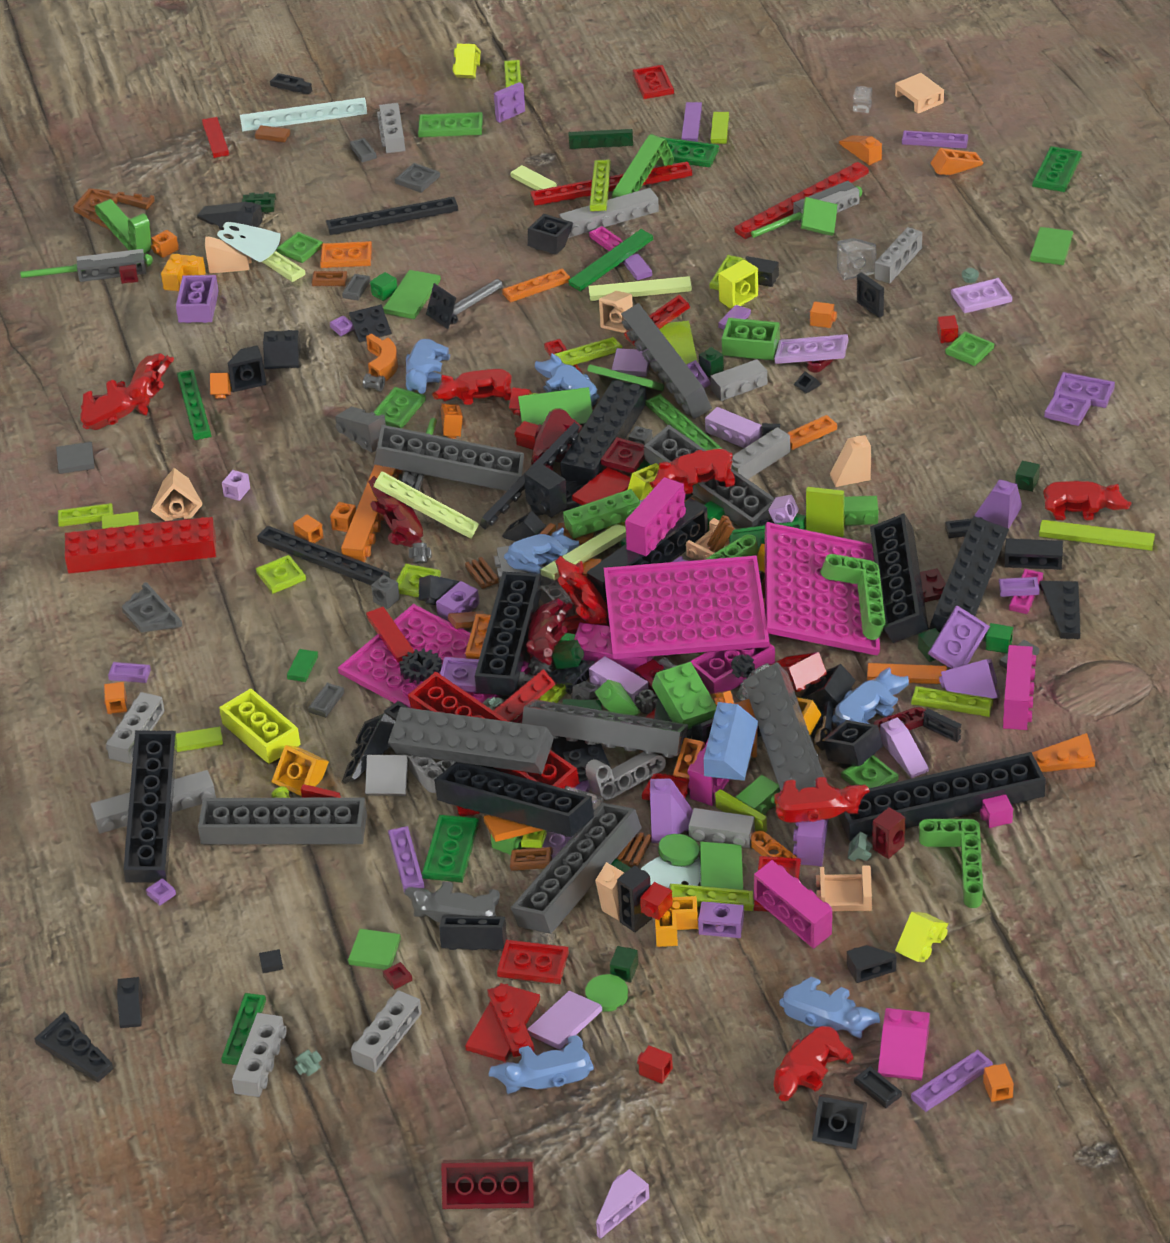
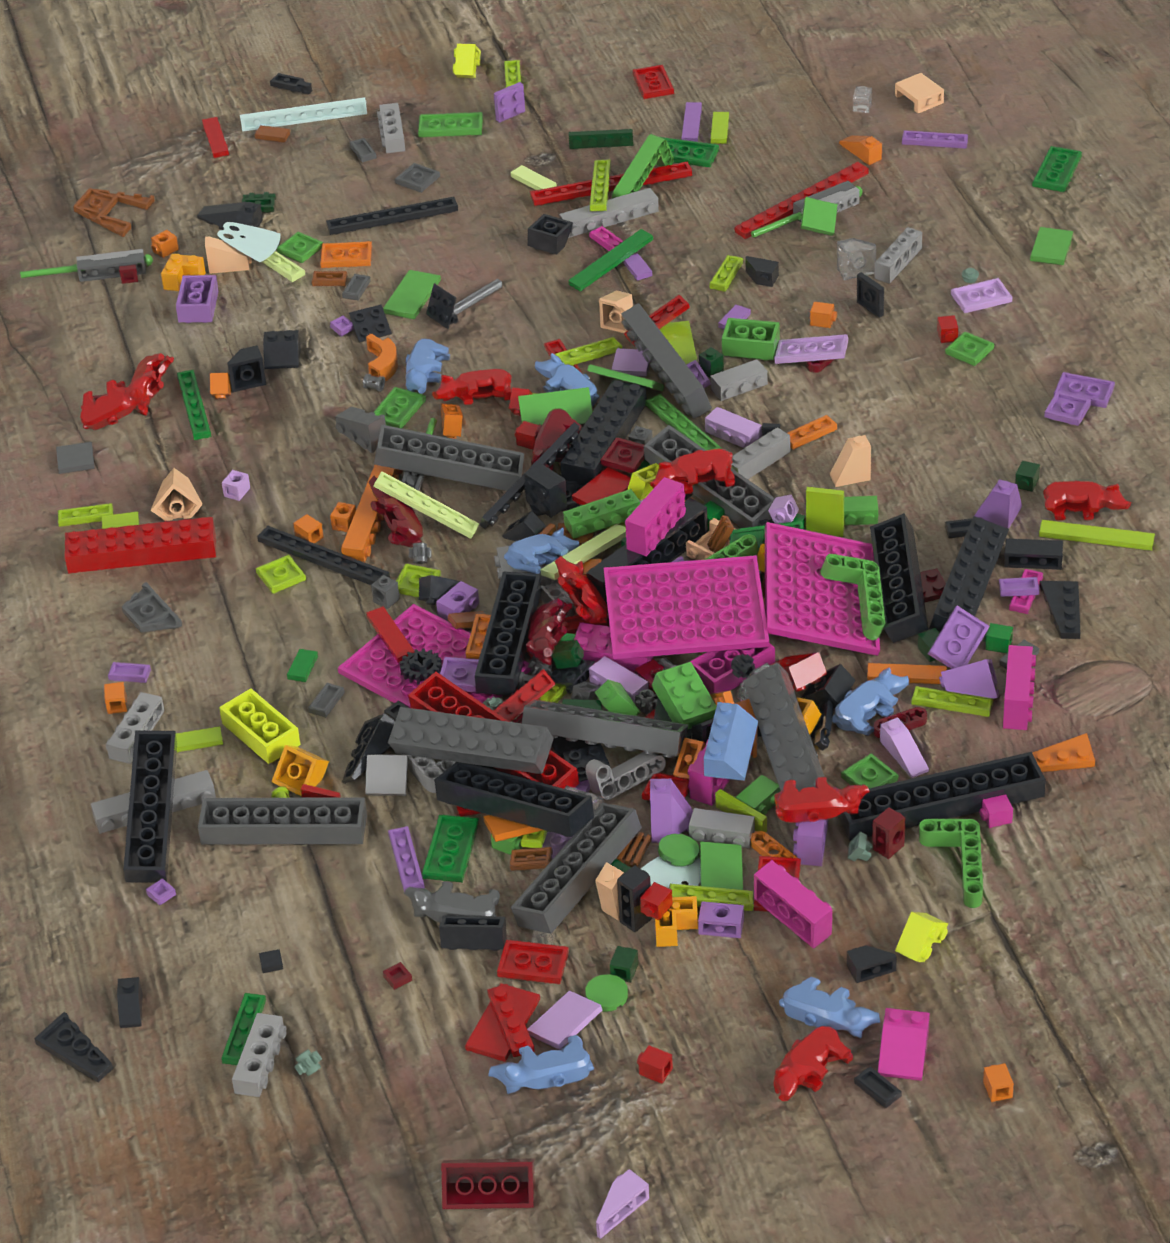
bright green beam [95,199,151,254] -> none
bright green tile [348,929,401,970] -> none
light grey brick [351,990,422,1073] -> none
green brick [370,272,397,301] -> none
dark orange tile [465,557,499,589] -> none
orange tile [502,268,570,303] -> none
yellowish green tile [588,276,692,301] -> none
neon yellow brick [718,260,758,309] -> none
black slope [794,371,821,393] -> none
black slope [812,1094,867,1149] -> none
light nougat panel [816,866,872,911] -> none
black brick [823,720,883,767] -> none
medium lavender tile [911,1050,993,1112] -> none
black tile [923,708,962,742] -> none
orange slope [930,148,984,175] -> none

